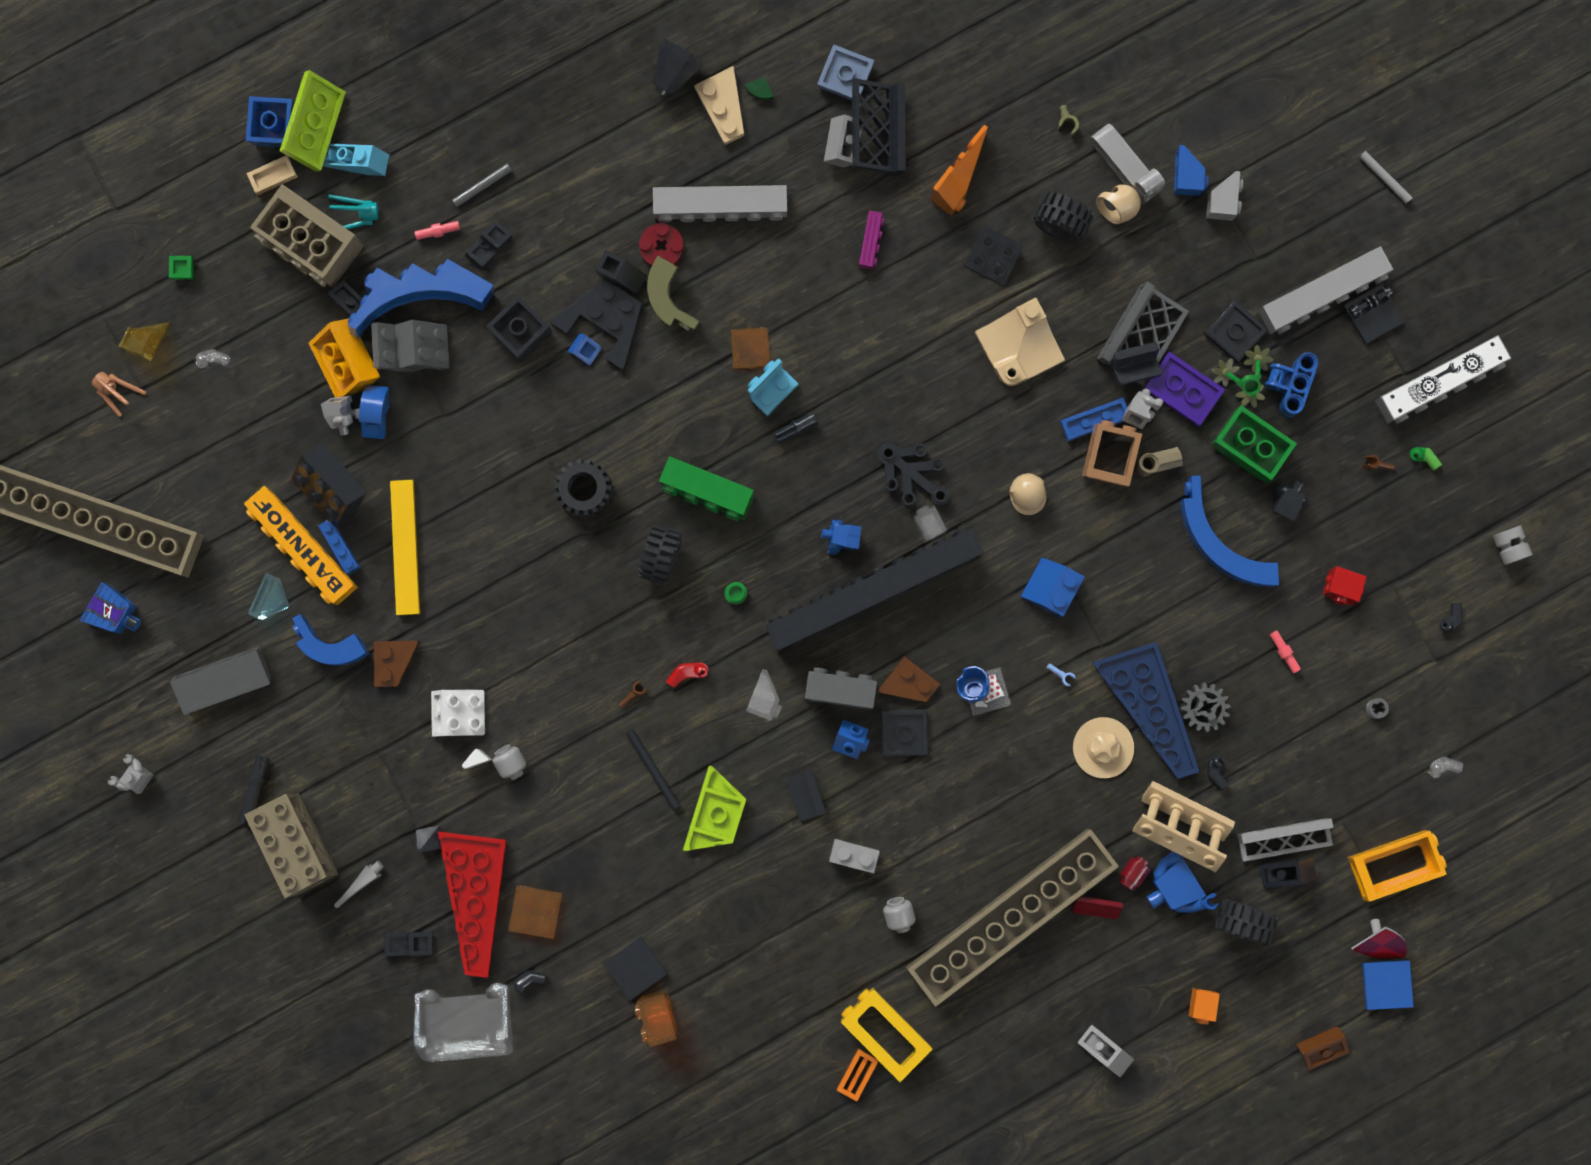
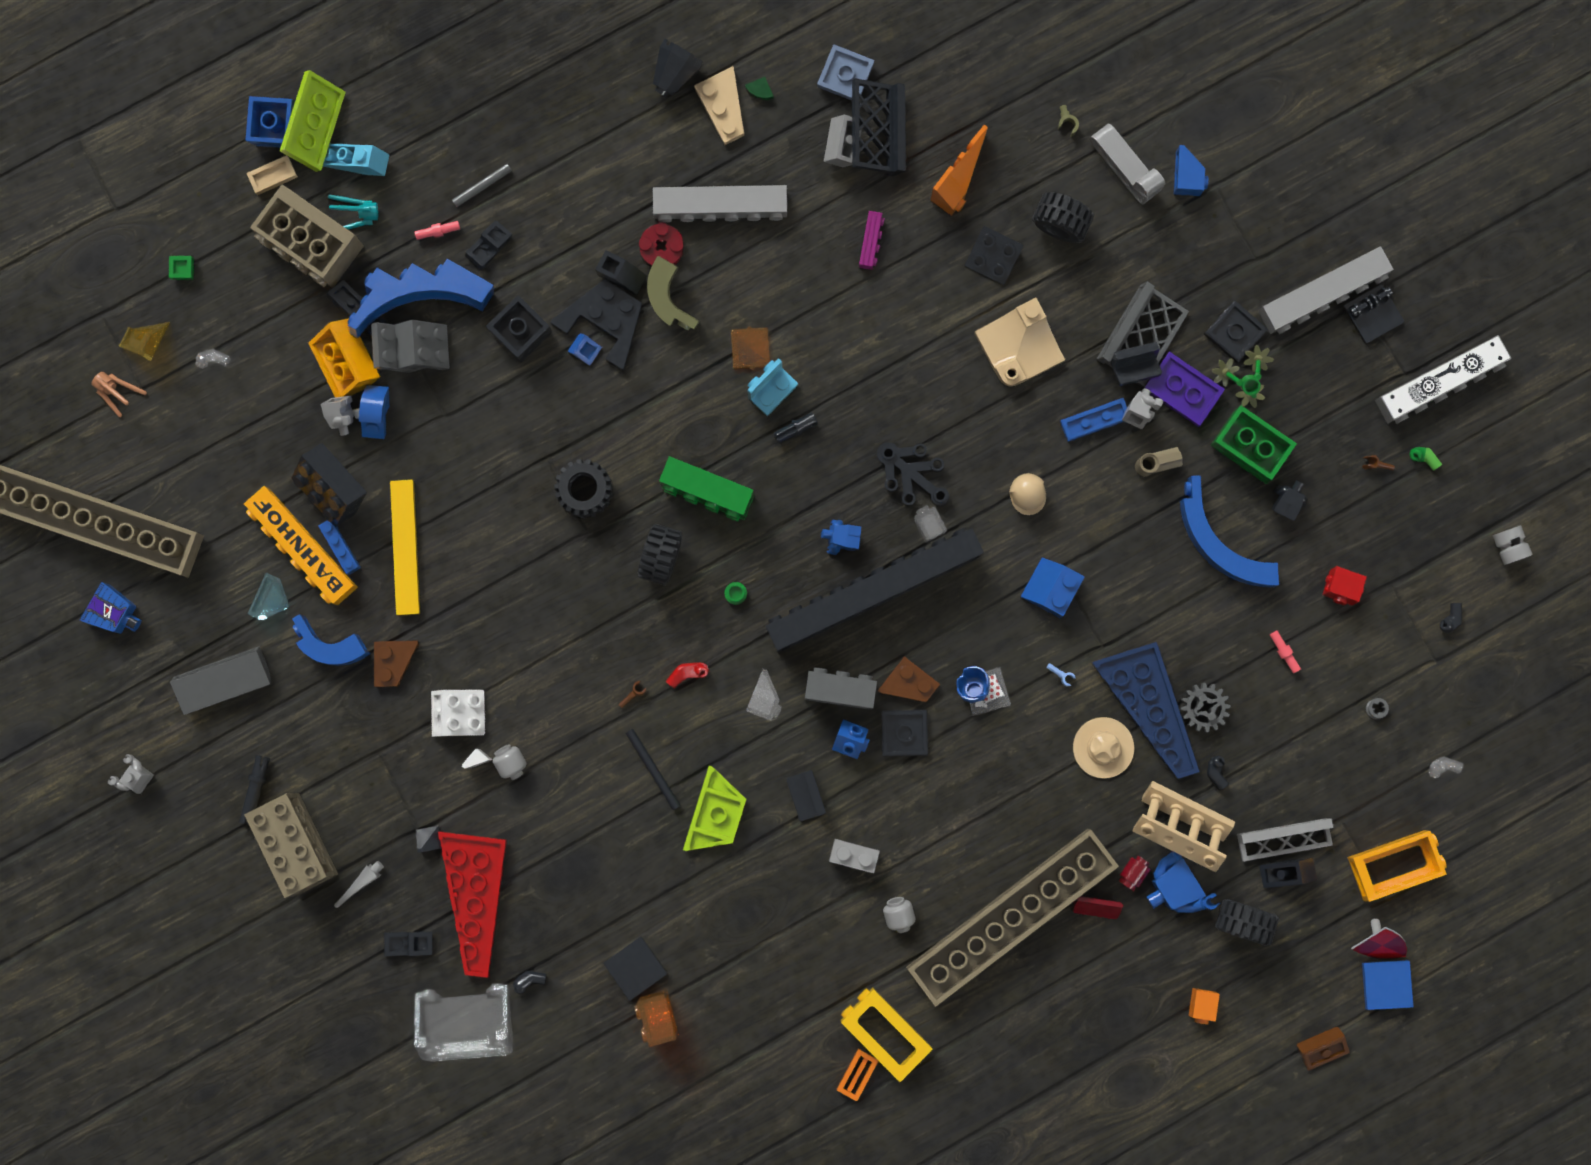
clear orange plate [508,885,562,939] -> none
light grey slope [1078,1025,1134,1077] -> none
medium nougat window [1082,420,1142,487] -> none
tan helmet [1096,185,1141,224] -> none
light grey slope [1206,171,1243,221] -> none
blue beam [1264,352,1318,418] -> none
light grey bar [1359,151,1413,204] -> none

